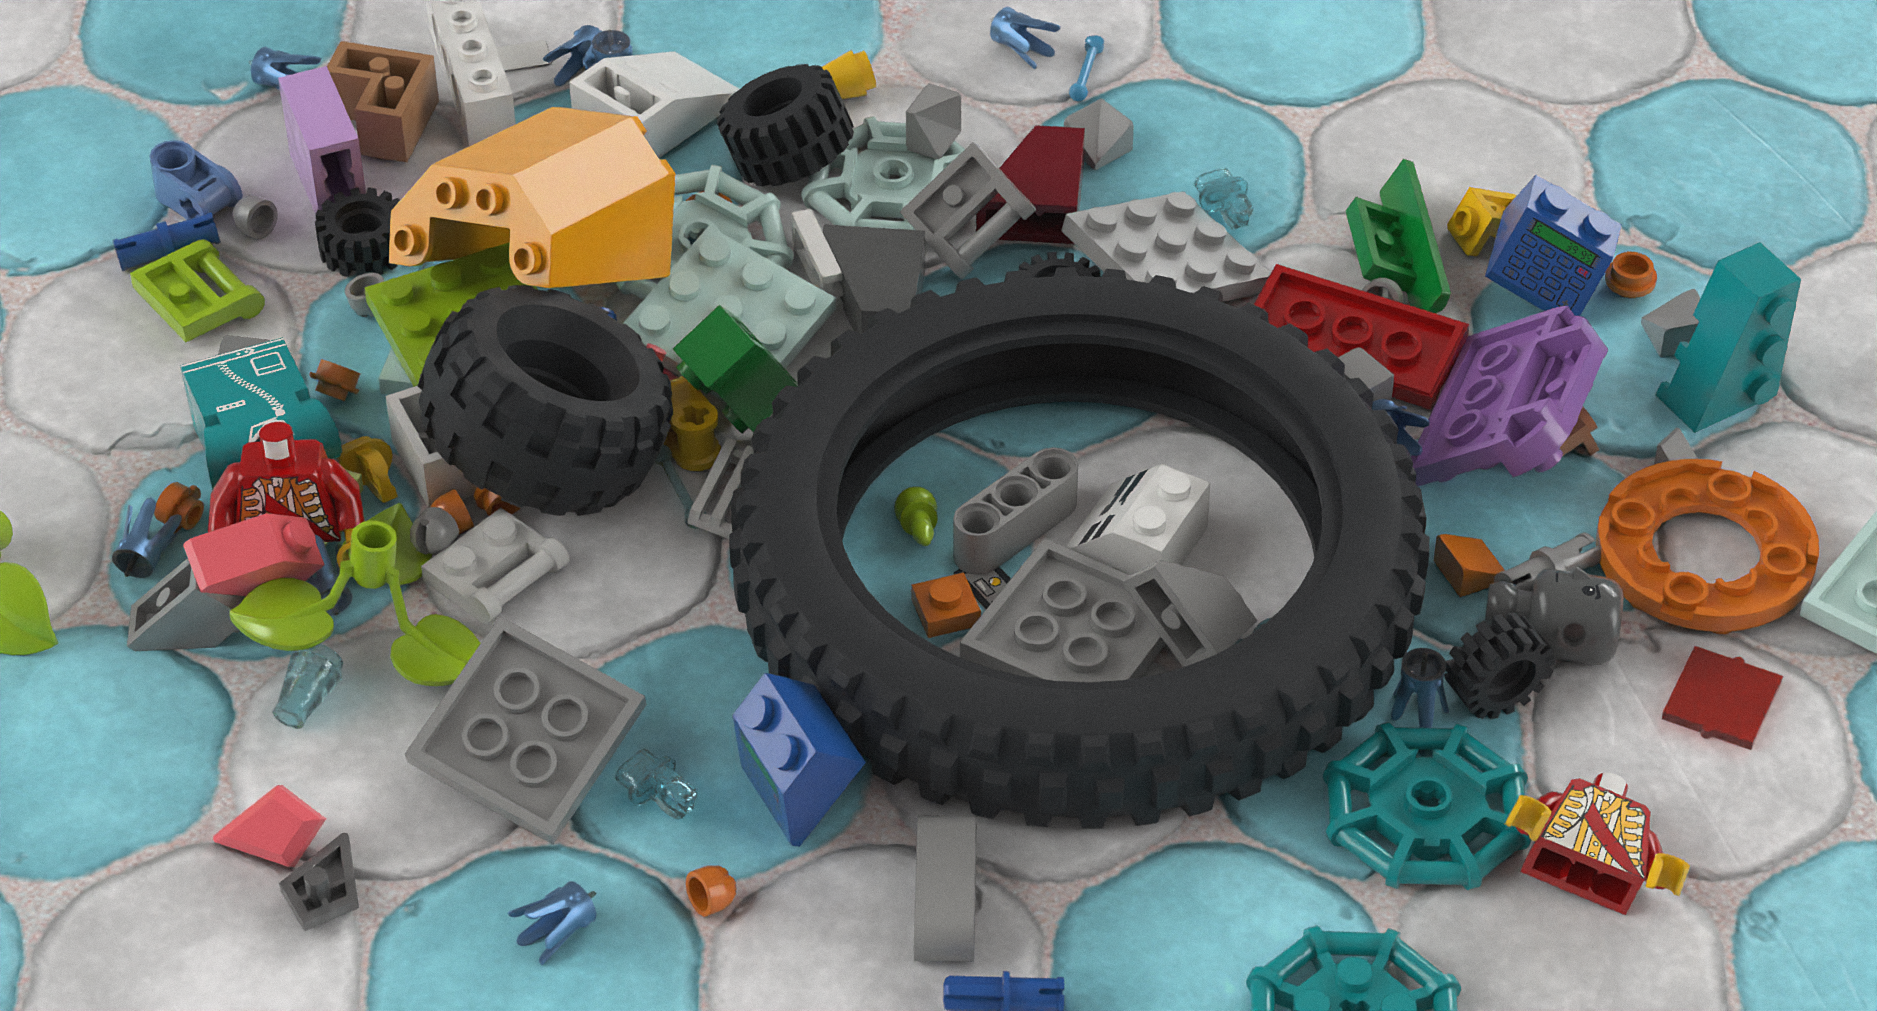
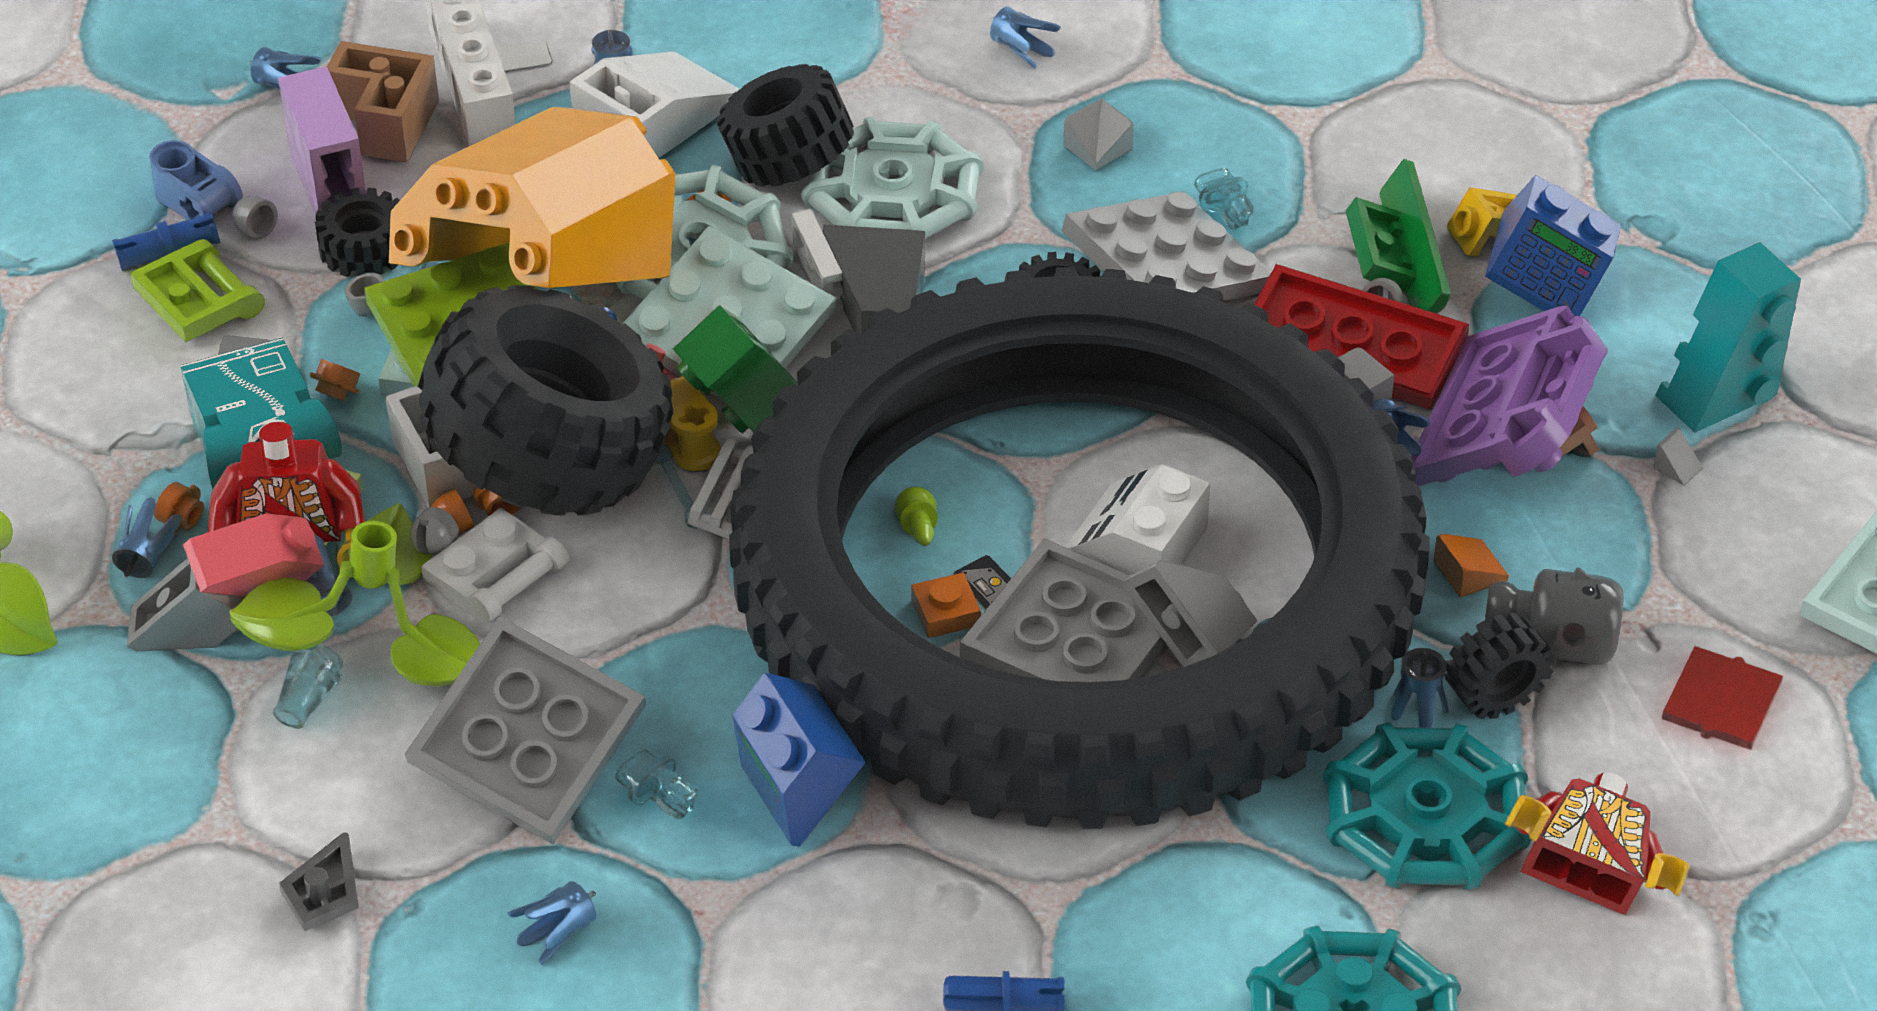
coral piece [213,785,326,867] -> none
yellow piece [335,436,398,503] -> none
flat silver piece [543,25,602,86] -> none
orange hinge [686,865,737,917] -> none
yellow cone [822,50,877,99] -> none
light grey plate [900,142,1036,279] -> none
light grey slope [906,83,961,159] -> none
light grey beam [914,815,977,962] -> none
light grey beam [953,447,1078,575] -> none
dark red slope [976,125,1085,245] -> none
dark azure hinge [1069,35,1104,102] -> none
light grey pin [1494,532,1601,591] -> none
orange plate [1596,459,1819,634] -> none
orange plate [1605,251,1657,298] -> none
light grey slope [1641,289,1700,357] -> none

